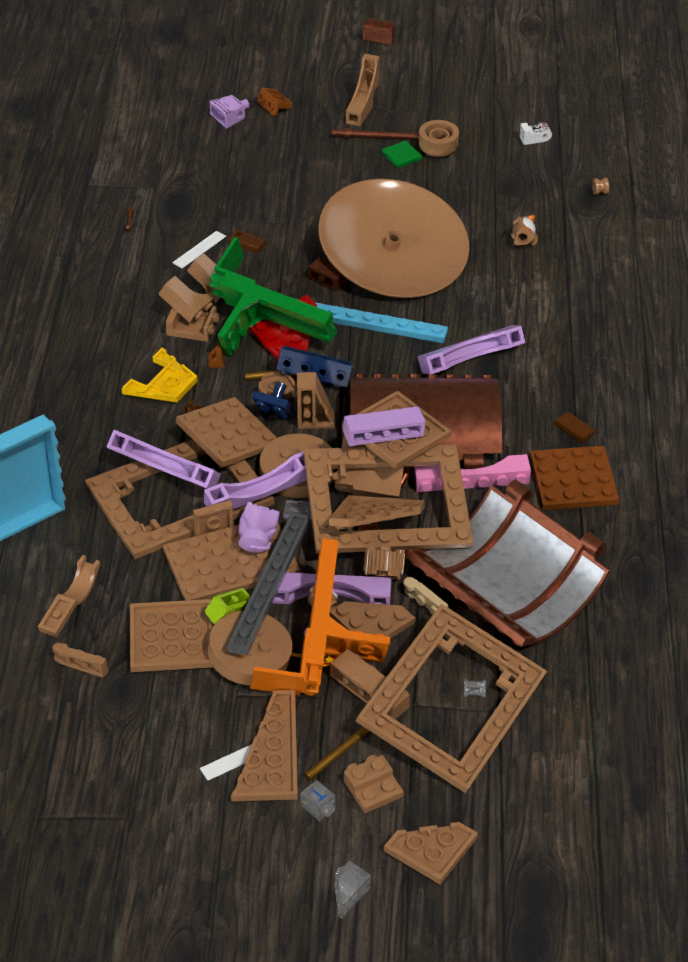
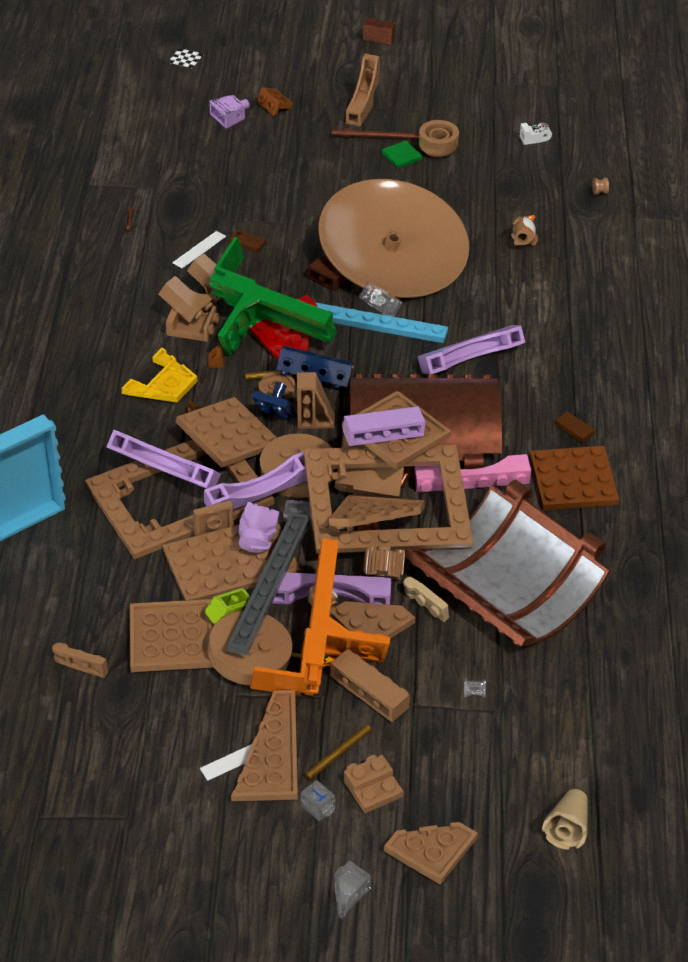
medium nougat piece [38,555,101,637] -> none
medium nougat plate [356,604,547,793] -> none
none -> sticker [168,48,203,68]
none -> clear slope [359,282,403,317]
none -> tan cone [542,789,588,850]

